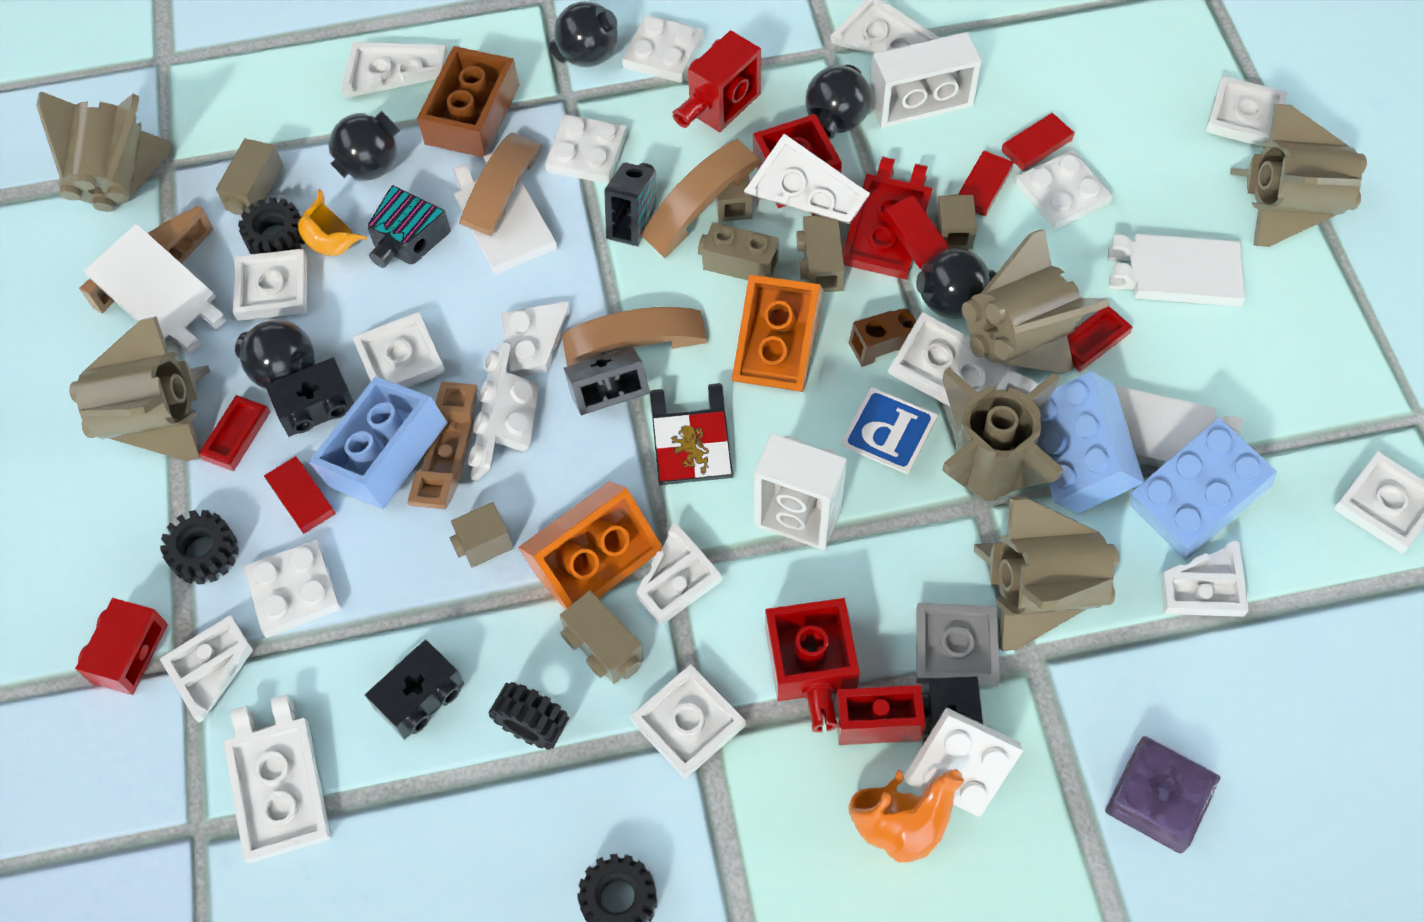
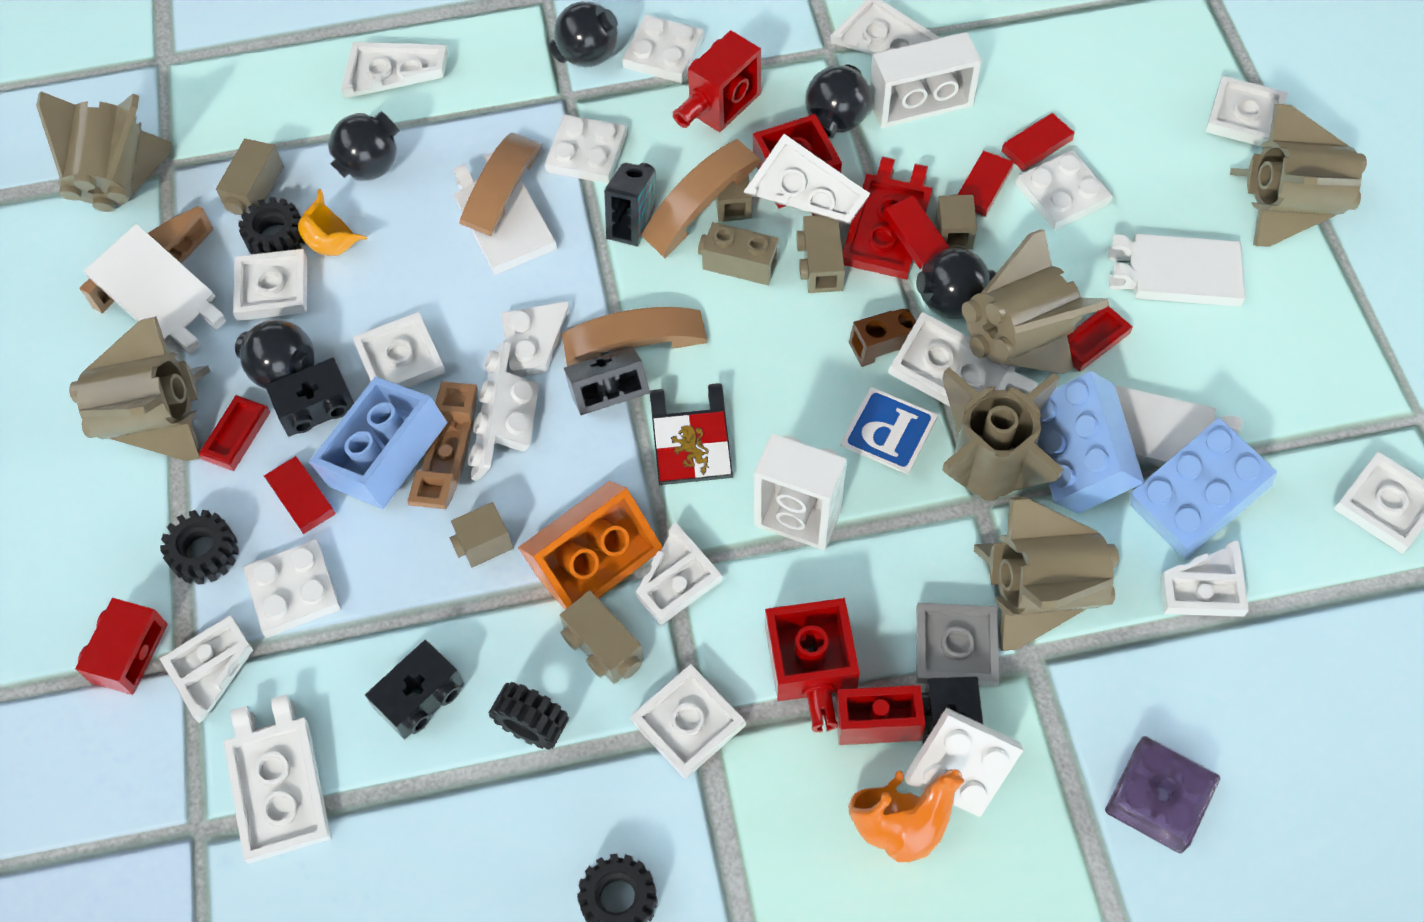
black torso [367,185,451,268] -> none
dark orange brick [417,46,519,158] -> none
orange slope [731,275,824,392] -> none

